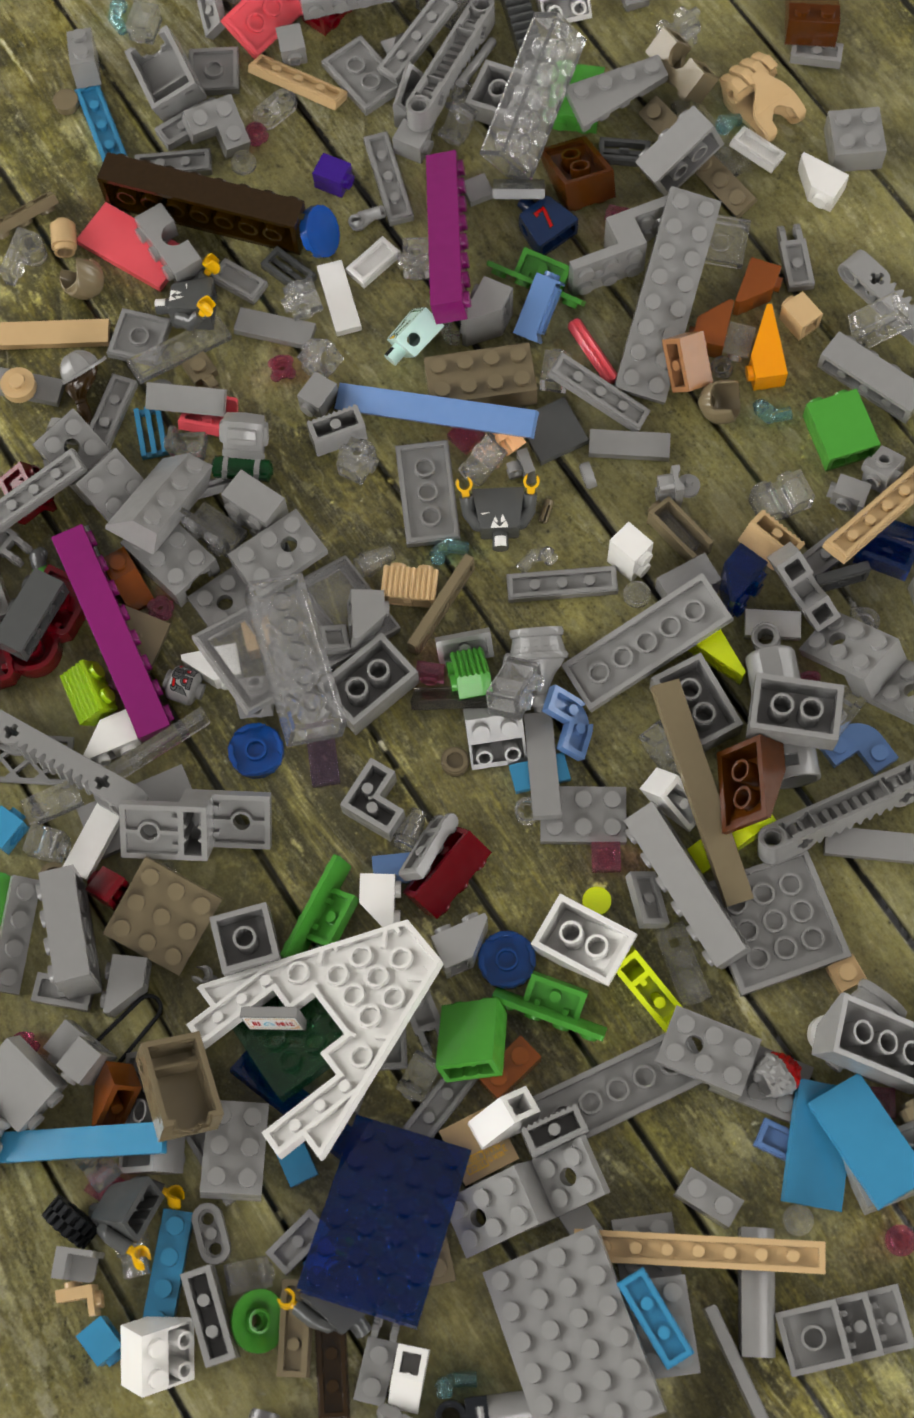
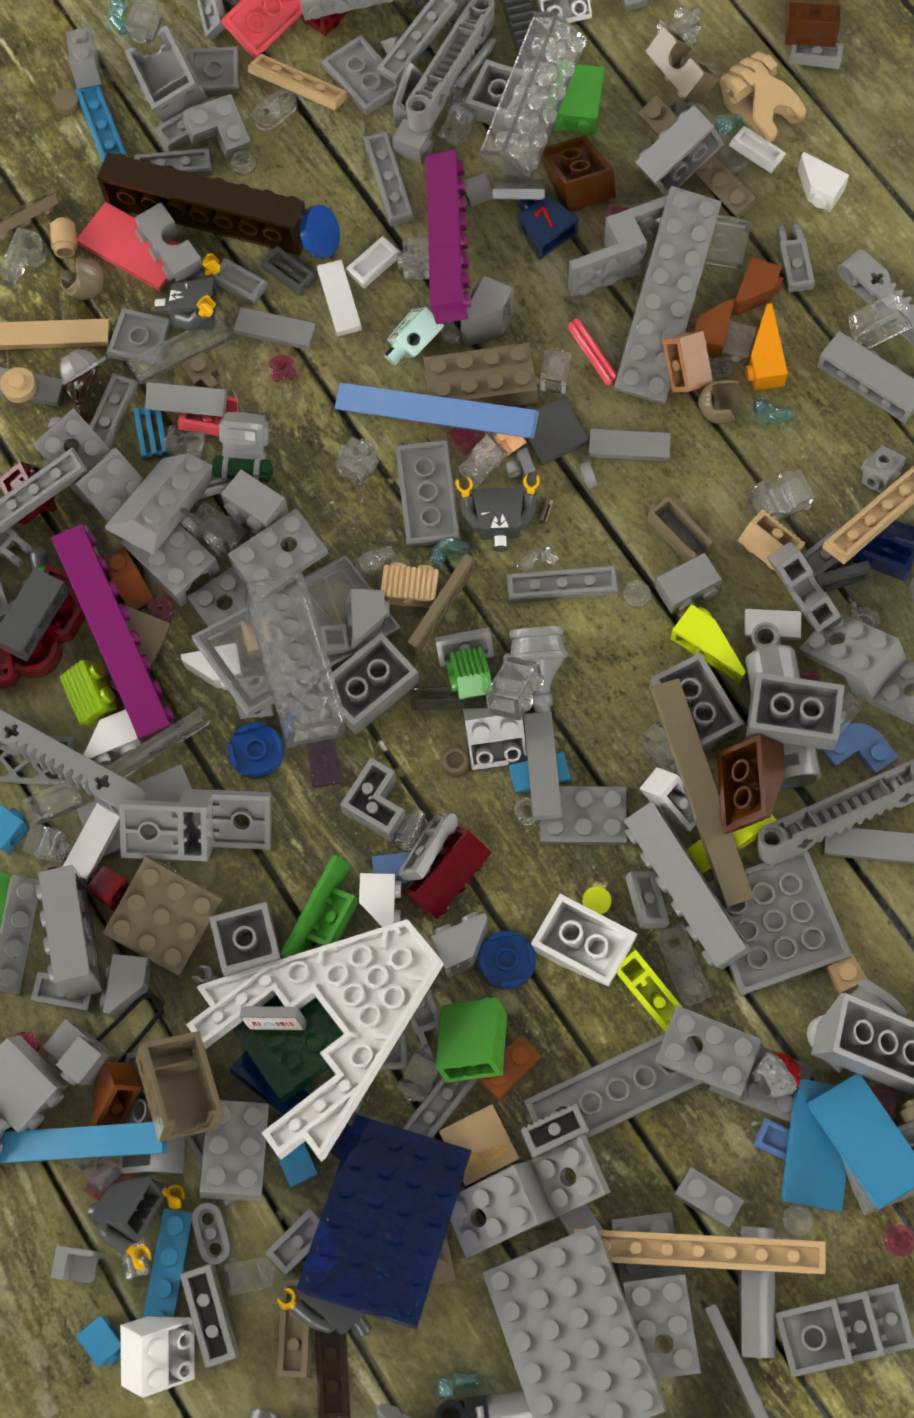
black tyre [42,1194,97,1249] -> none
tan bracket [55,1281,105,1317] -> none
light grey head [162,665,206,706] -> none
bright green dish [230,1289,281,1354] -> none
clear pink plate [245,122,269,147] -> none
light grey brick [275,23,308,67] -> none
clear brick [281,276,324,321] -> none
clear brick [297,338,344,378] -> none
light grey brick [297,371,338,418] -> none
light grey brick [307,404,368,457] -> none
dark purple brick [312,153,354,198] -> none
light grey arm [348,205,386,231] -> none
light grey hinge [353,1311,402,1406] -> none
white slope [388,1343,431,1414] -> none
clear pink plate [416,660,446,686] -> none
white slope [468,1086,541,1150] -> none
bright green bracket [486,247,586,309] -> none
bright green bracket [491,970,607,1042] -> none
medium blue window [513,270,565,344] -> none
medium blue plate [542,684,593,761] -> none
light grey tile [547,352,651,431] -> none
light grey plate [561,572,734,713] -> none
light grey wing [564,55,668,133] -> none
clear pink plate [591,842,621,873] -> none
dark grey tile [599,137,651,167] -> none
white brick [607,521,654,582] -> none
dark azure tile [616,1267,694,1370] -> none
light grey hips [654,464,700,508] -> none
clear blue slope [719,543,768,618] -> none
tan brick [779,291,823,341] -> none
bright green brick [803,389,881,472] -> none
light grey brick [823,107,887,172] -> none
light grey brick [826,473,872,516] -> none

